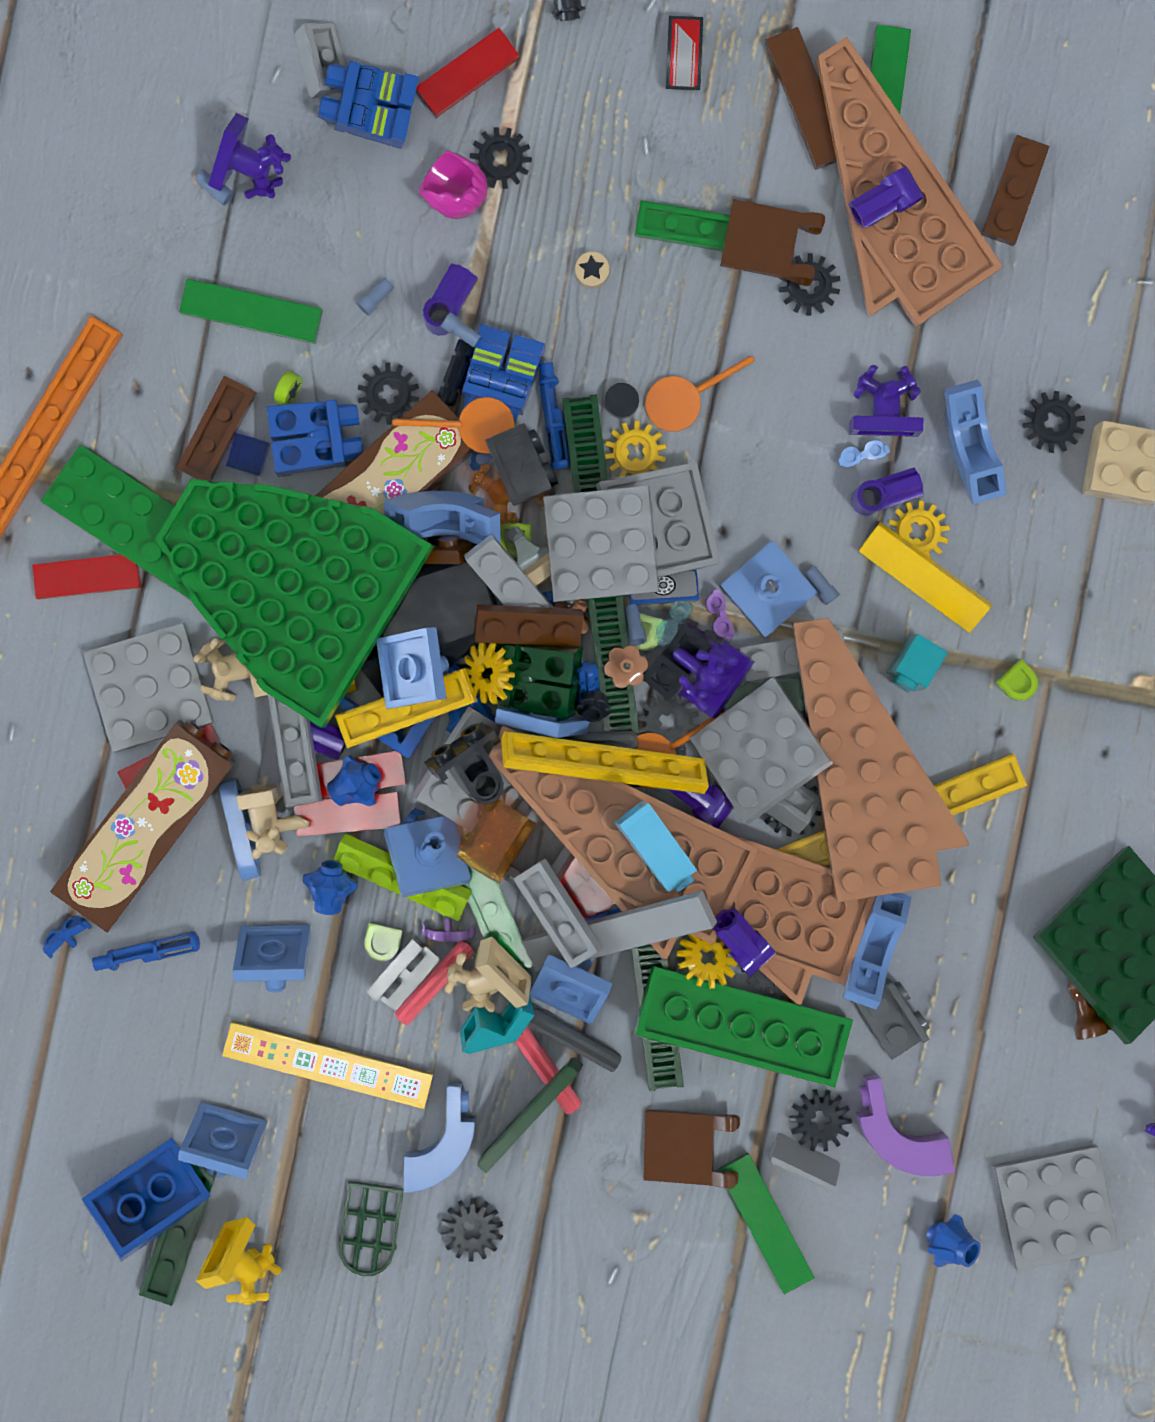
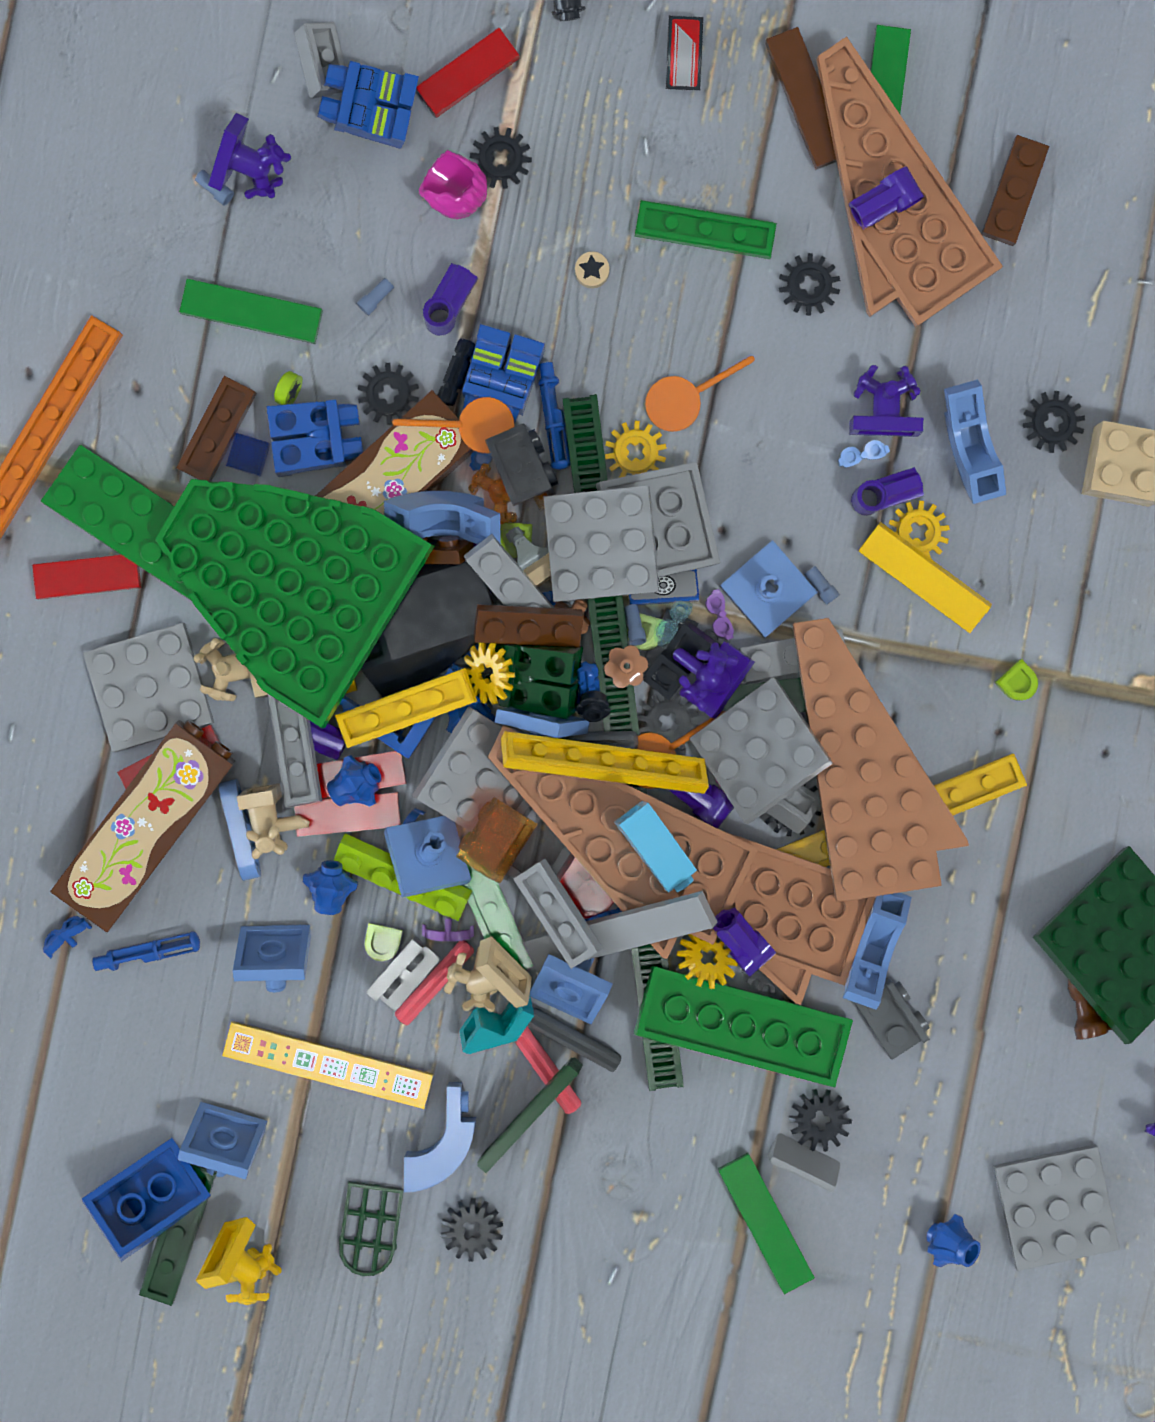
medium blue tile [376,627,449,709] -> none
black pin [424,722,504,804] -> none
sand blue piece [441,312,481,347] -> none
black tile [605,383,639,419] -> none
reddish brown flag [643,1110,740,1189] -> none
reddish brown flag [720,199,825,286] -> none
medium lavender arch [855,1073,955,1176] -> none
teal brick [887,634,948,692] -> none

